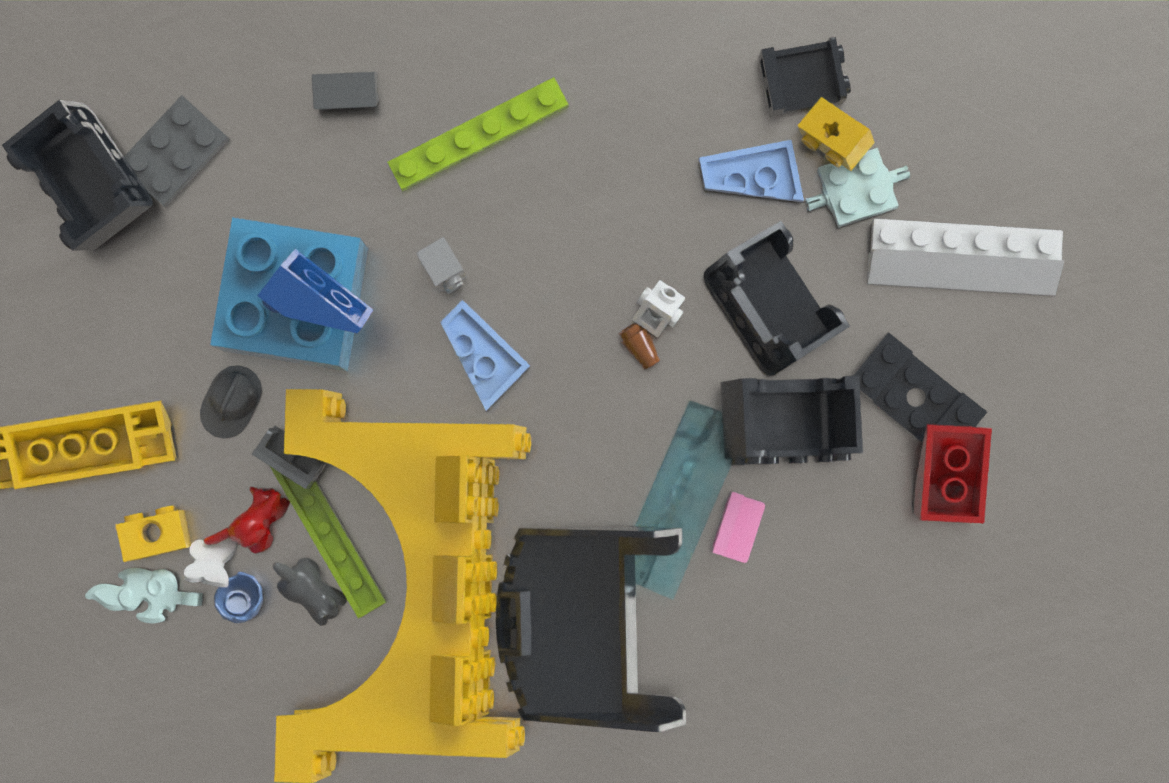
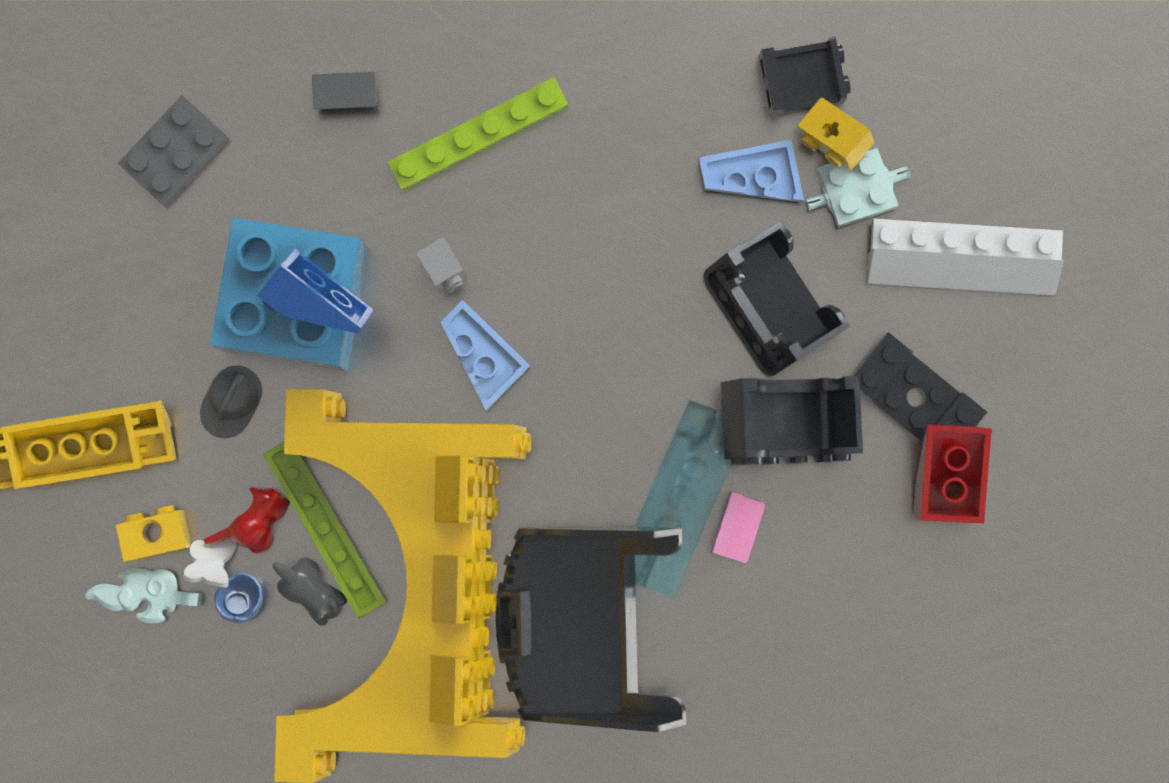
black windscreen [2,100,153,251] -> none
dark grey hinge [252,425,327,489] -> none
dark orange cone [619,322,660,370] -> none
white brick [632,280,685,338] -> none

